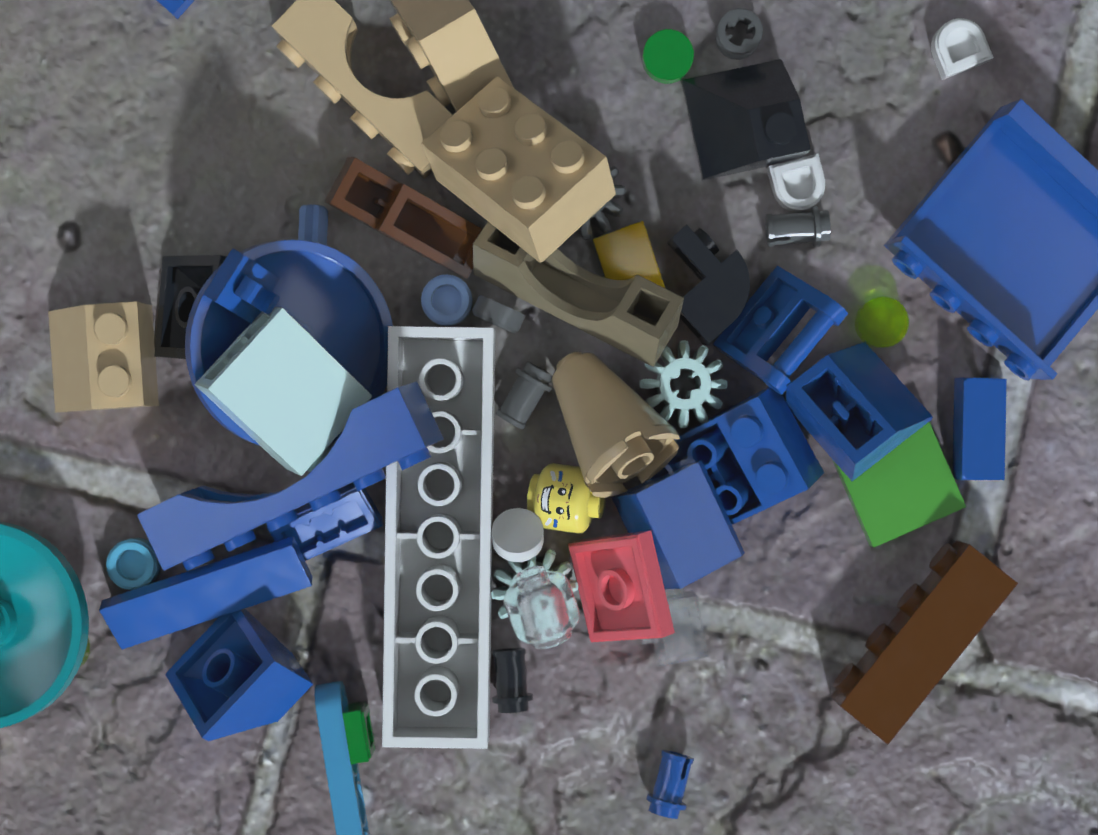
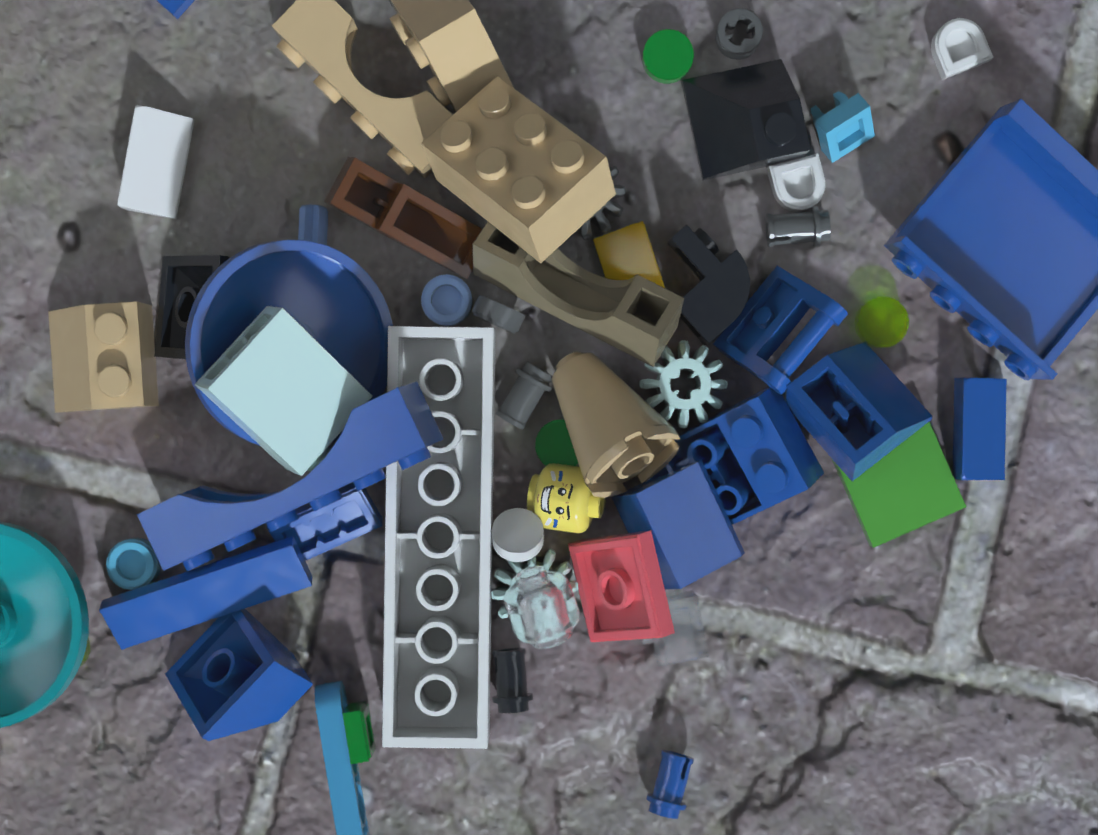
blue tile [204,248,281,324] -> none
reddish brown brick [831,540,1018,744] -> none
none -> white slope [118,105,194,219]
none -> green tile [535,420,578,466]
none -> medium azure tile [811,91,875,163]

